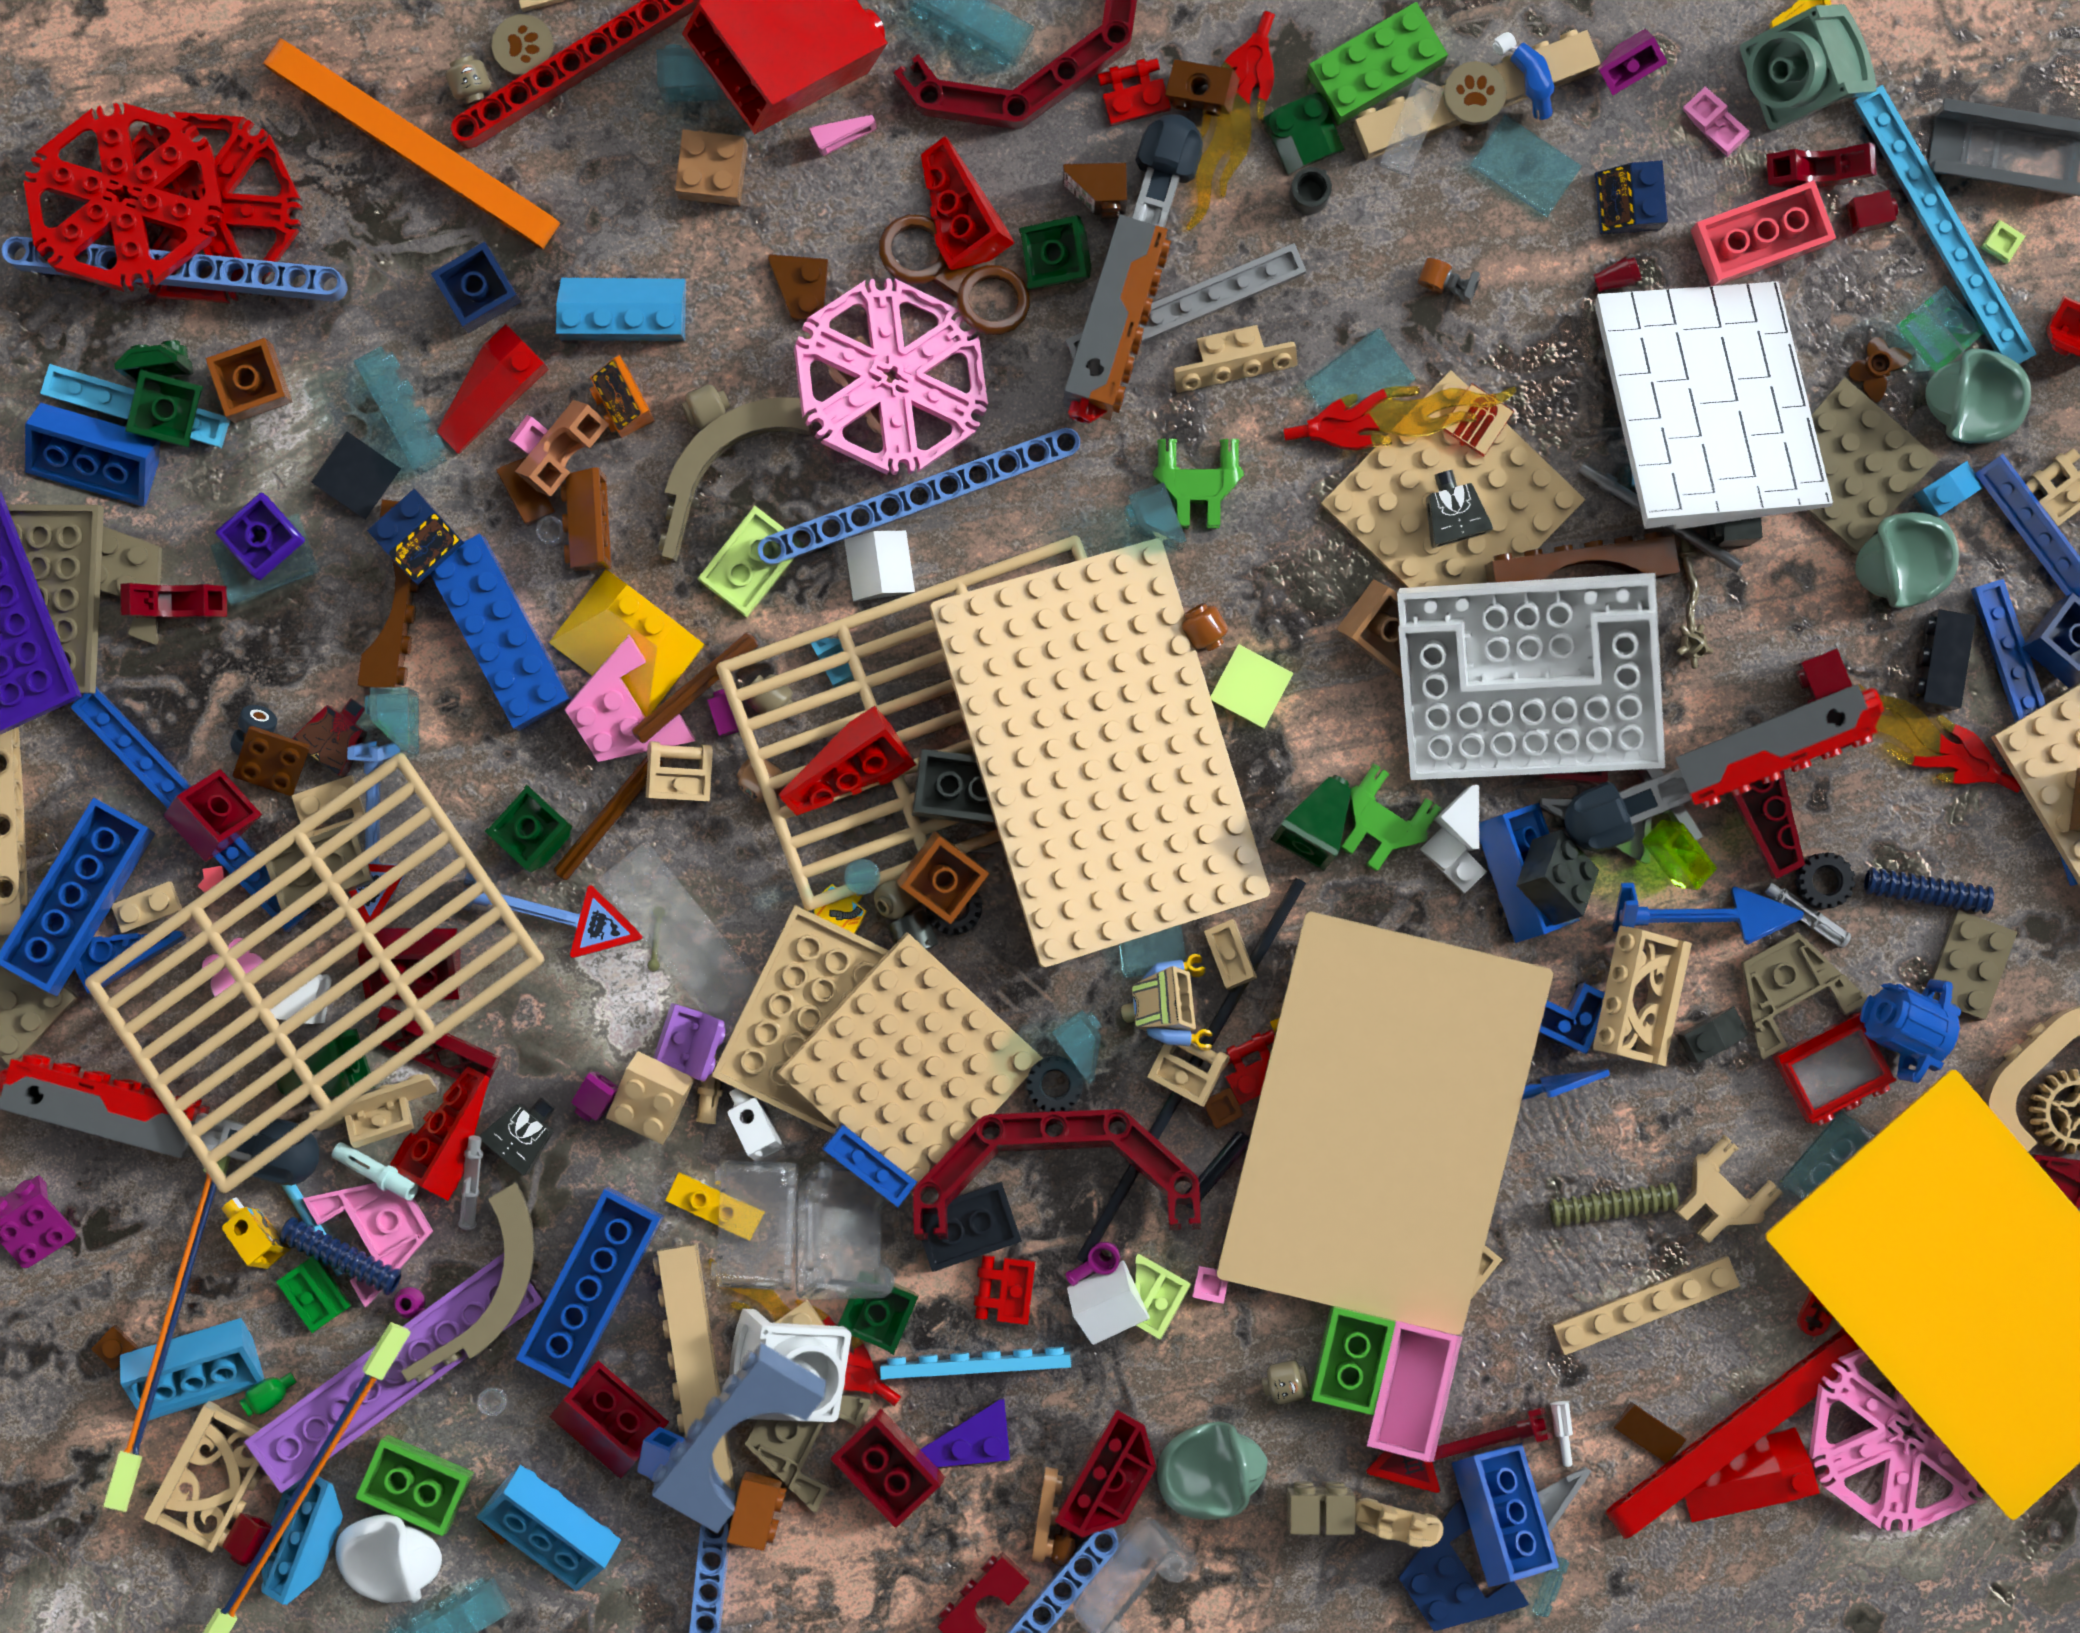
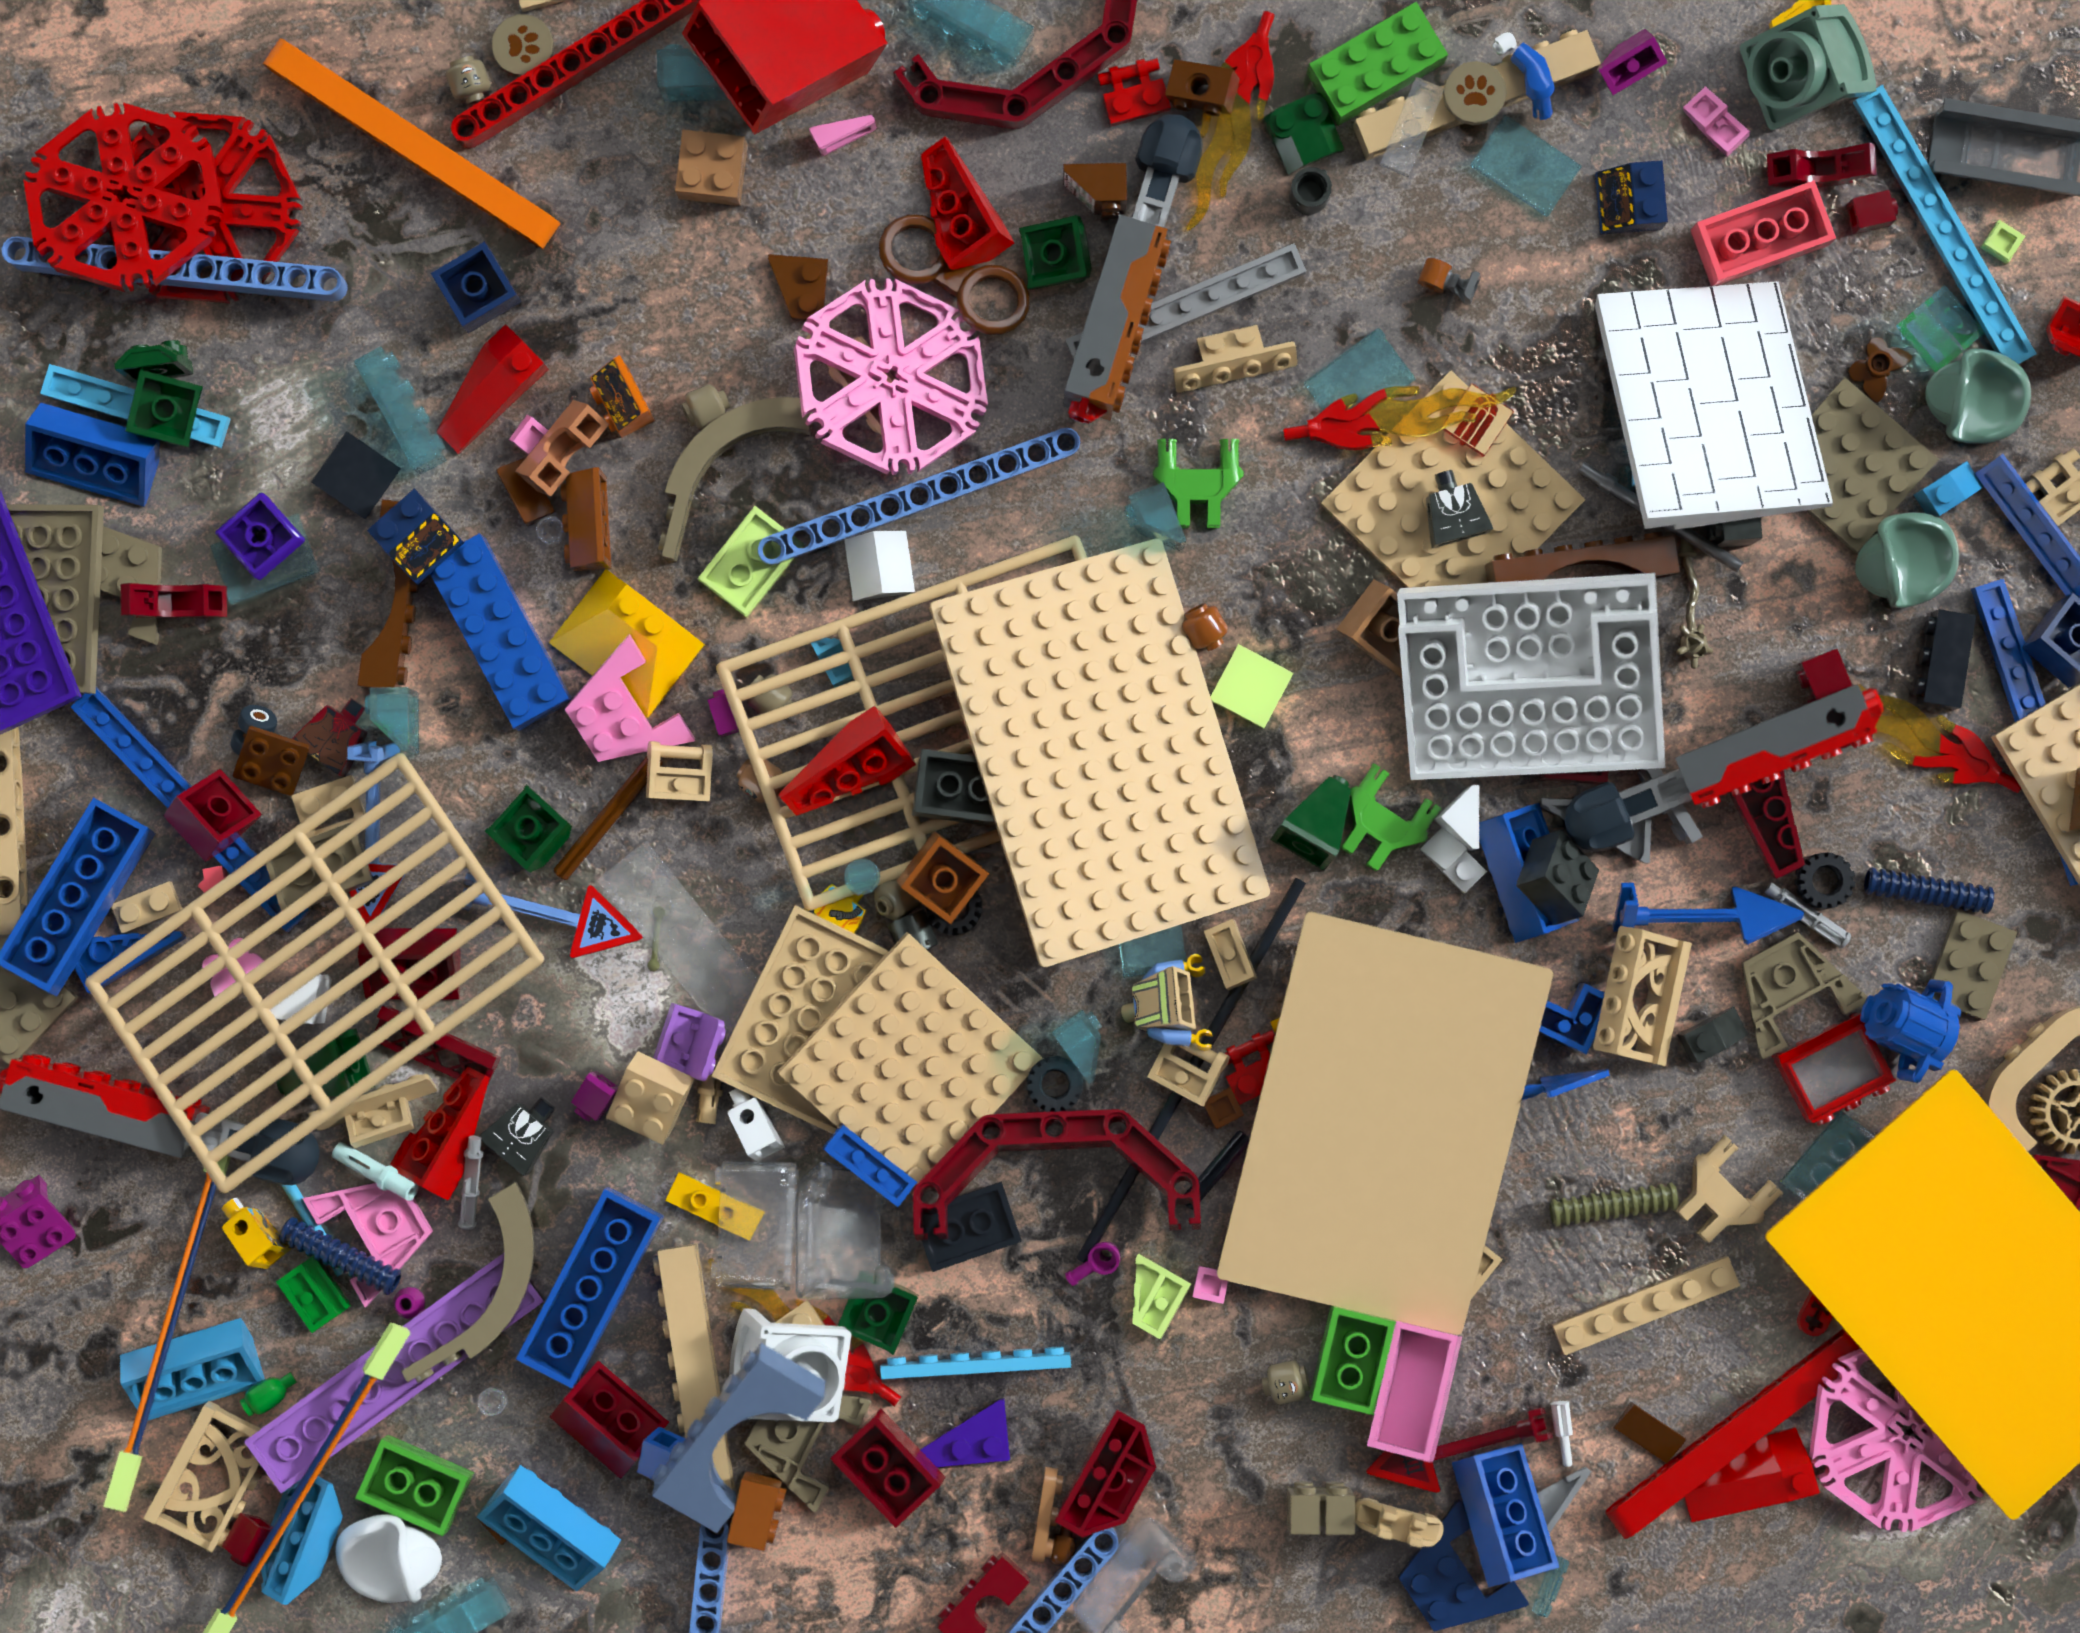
reddish brown plate [91,1325,139,1371] -> none
dark orange brick [205,338,293,423] -> none
dark azure slope [556,278,686,341] -> none
reddish brown axle [632,632,758,743] -> none
red plate [973,1255,1035,1325] -> none
white slope [1067,1261,1150,1345] -> none
sand green piece [1157,1422,1268,1520] -> none
dark red cone [1593,256,1642,292] -> none
clear neon green brick [1642,820,1717,890] -> none

